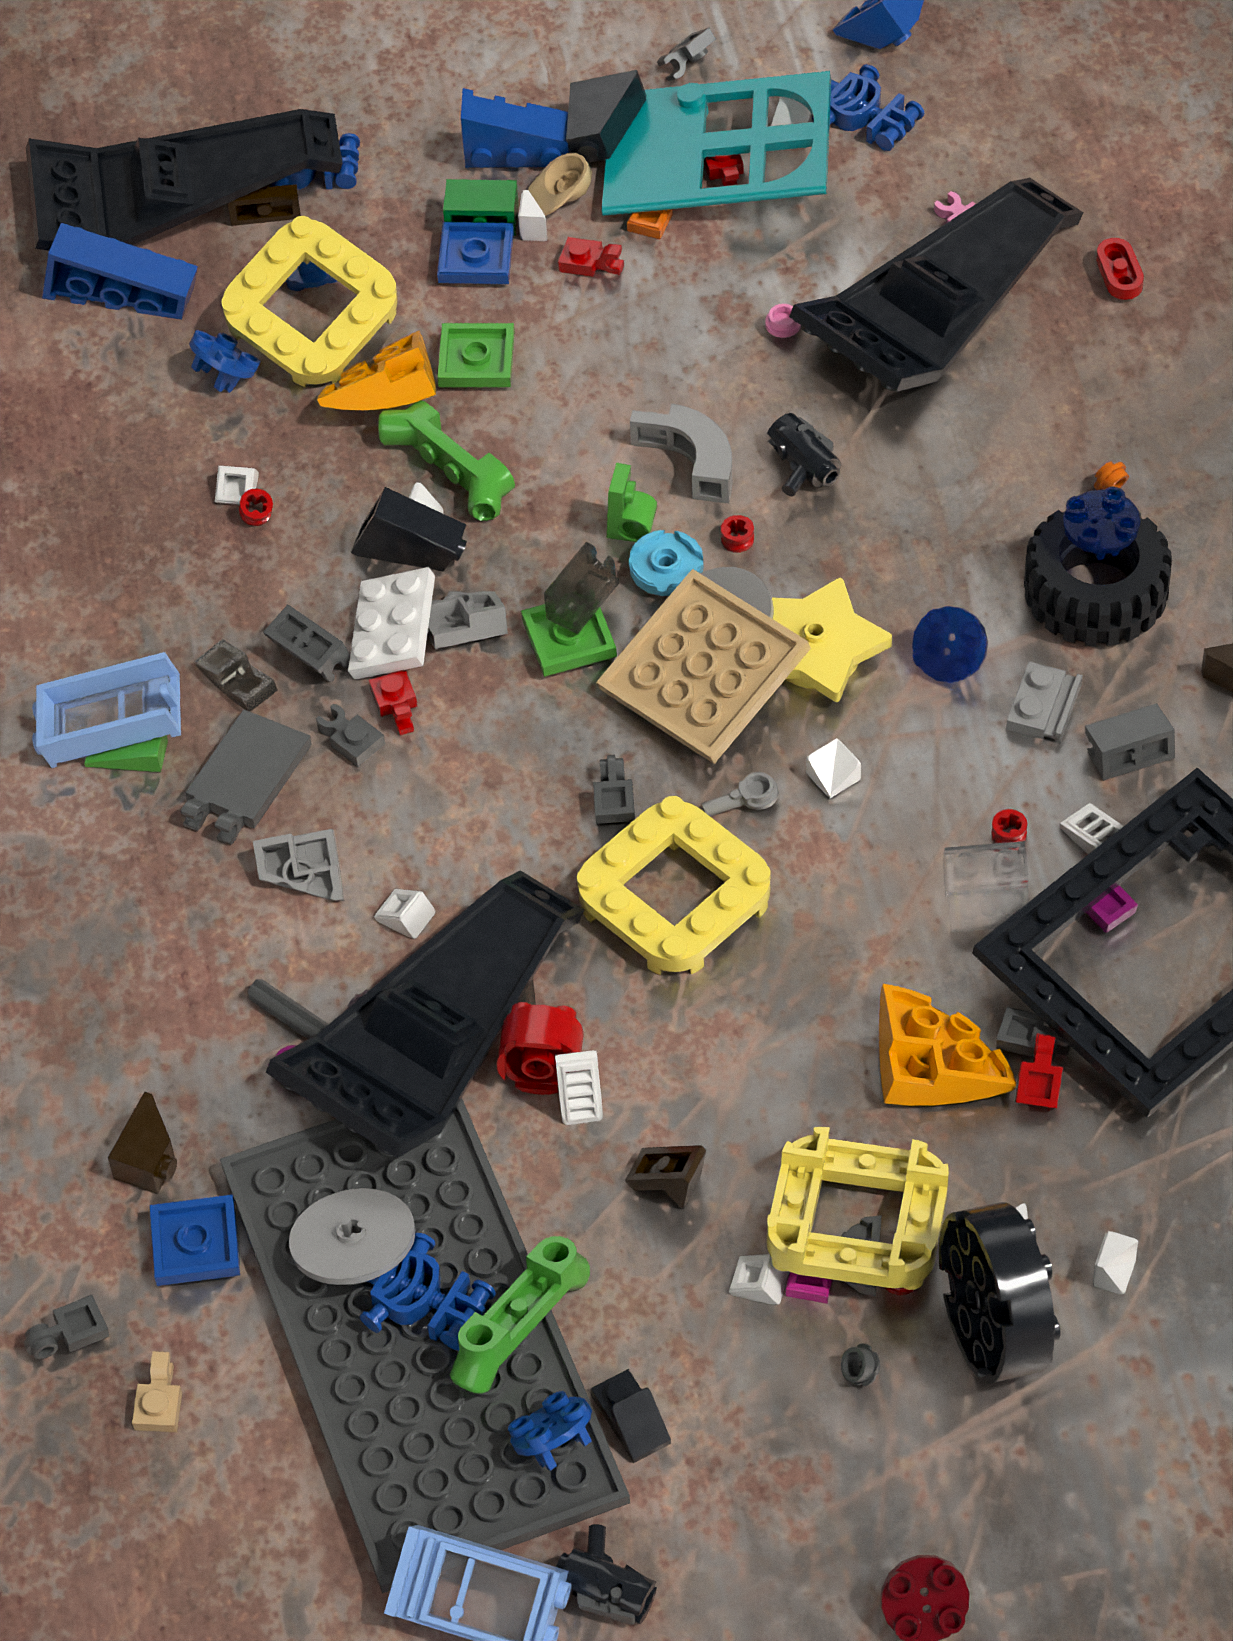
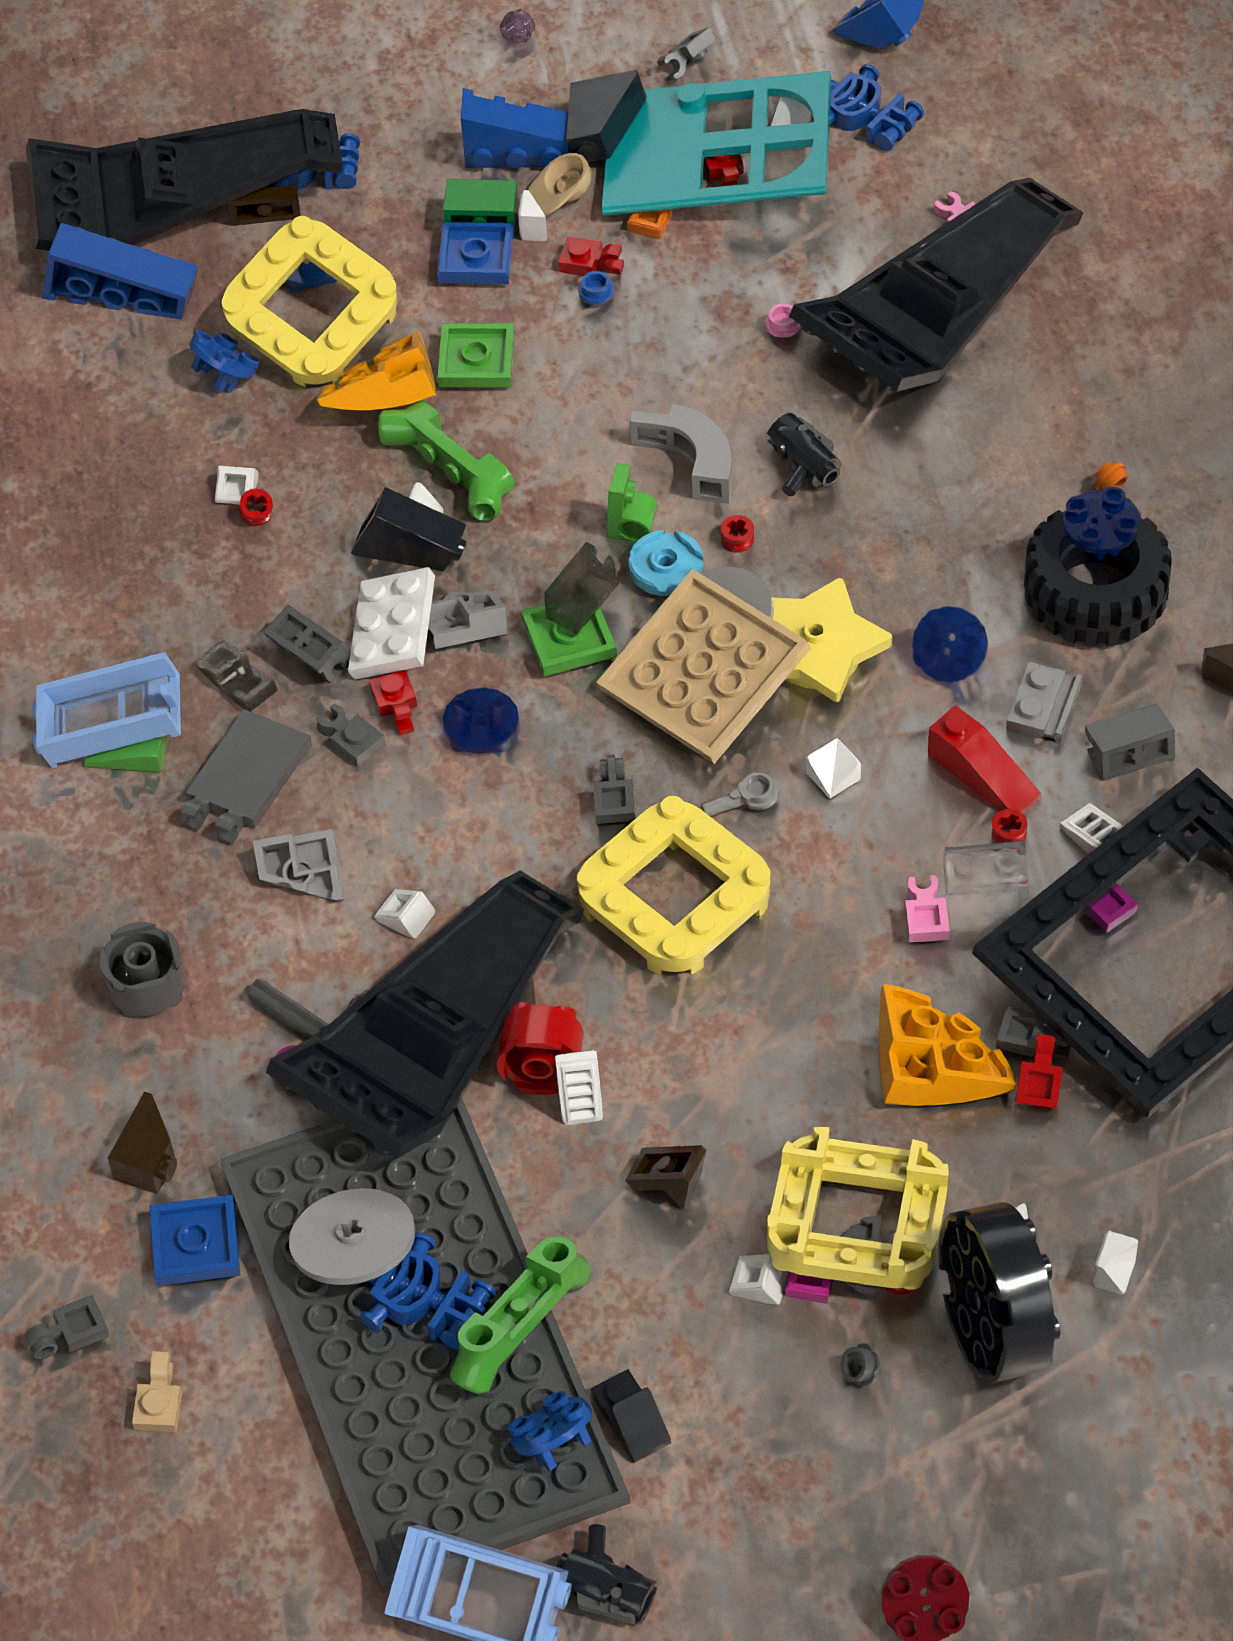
red plate [1096,238,1144,300] -> none
none -> dark grey brick [99,922,186,1018]
none -> clear blue plate [442,687,520,754]
none -> clear purple plate [500,9,535,45]
none -> blue plate [578,271,614,305]
none -> bright pink plate [905,875,950,943]
none -> red slope [928,705,1041,813]

